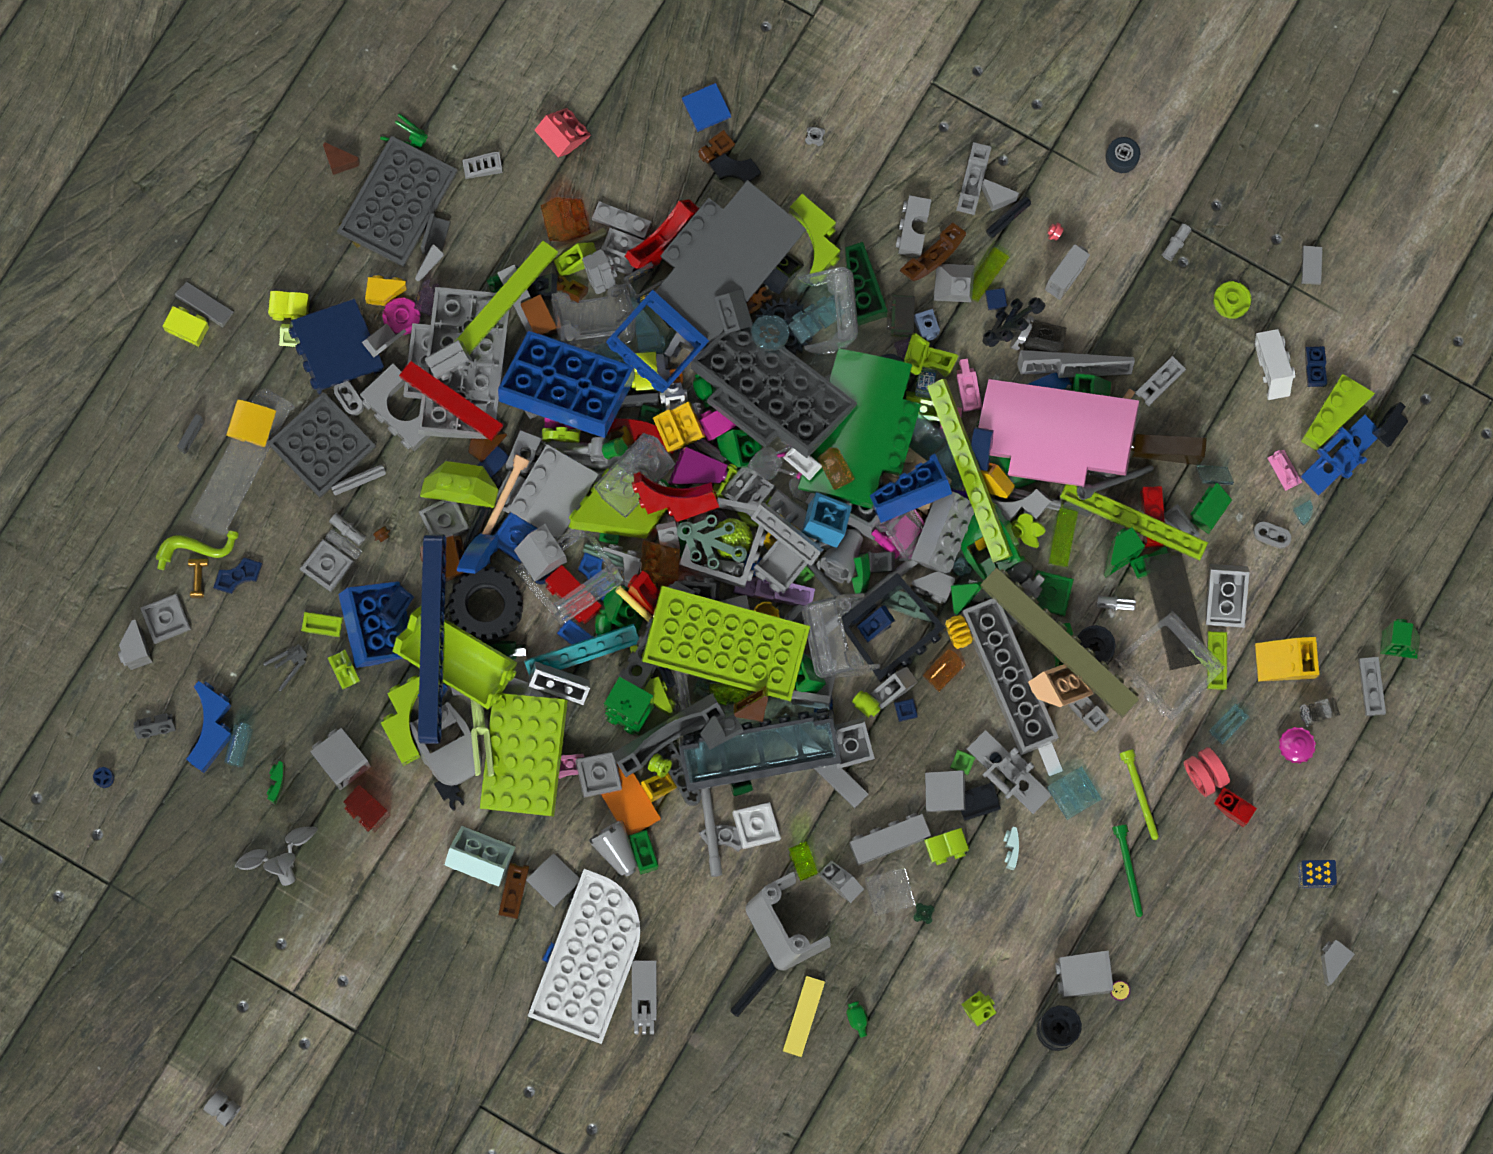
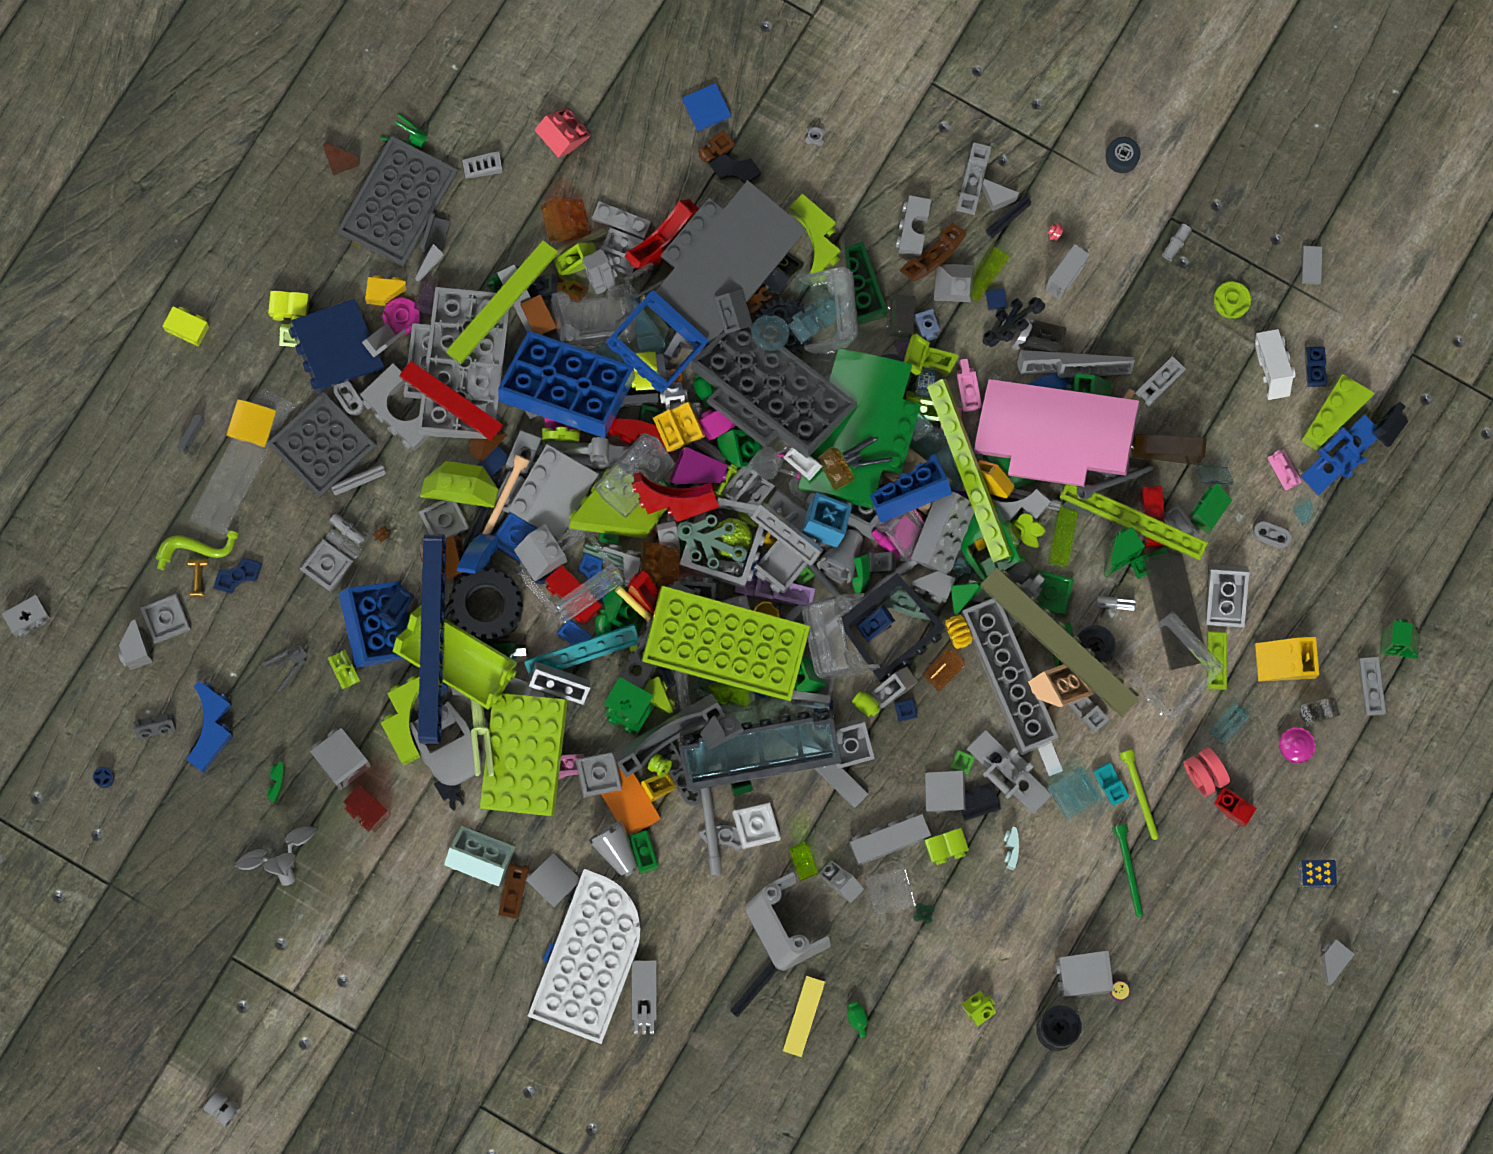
light grey slope [175,282,234,328] -> none
clear light blue brick [224,722,253,768] -> none
lime tile [301,612,343,637] -> none
light grey brick [425,340,472,381] -> none
leg [602,425,634,460] -> none
reddish brown slope [734,686,768,722] -> none
dark blue slope [971,427,994,471] -> none
none -> light grey brick [2,595,50,637]
none -> black plant [842,437,892,469]
none -> teal slope [1092,762,1129,806]

